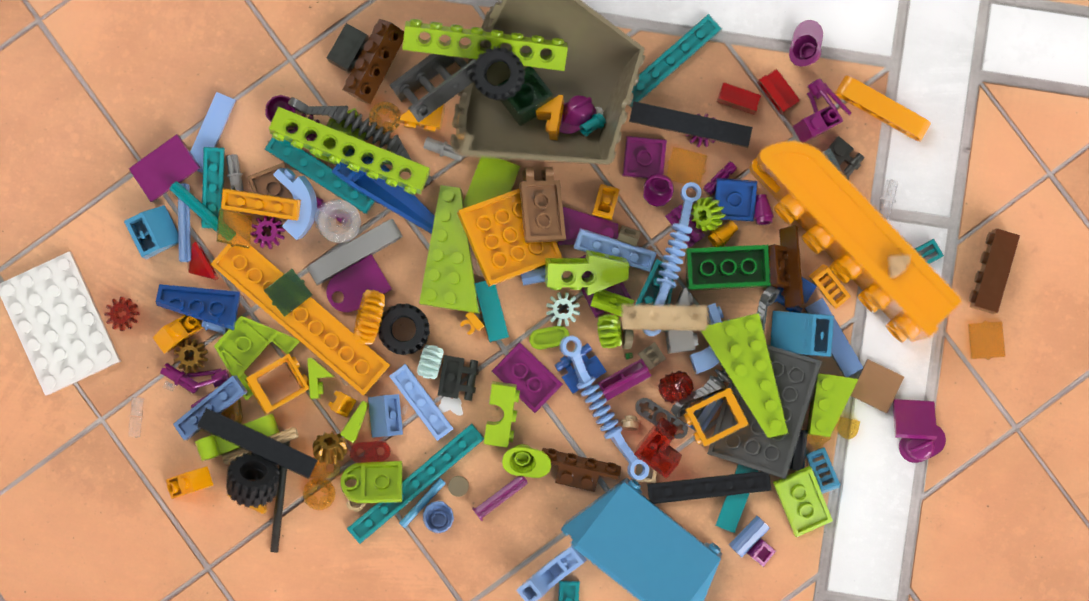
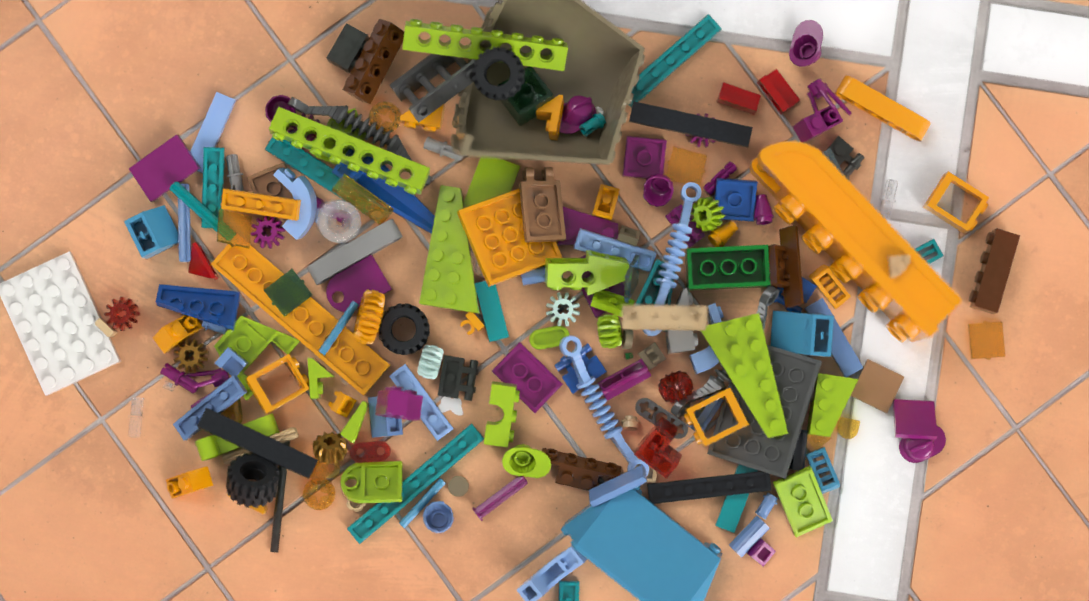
none -> tan tile [95,318,118,337]
none -> medium blue panel [215,347,248,376]
none -> dark azure bar [318,301,359,355]
none -> clear yellow plate [332,173,393,225]
none -> magenta brick [375,386,423,421]
none -> medium blue tile [589,465,647,507]
none -> clear light blue piece [624,254,639,303]
none -> medium blue pin [755,492,778,519]
none -> light orange window [923,171,989,233]

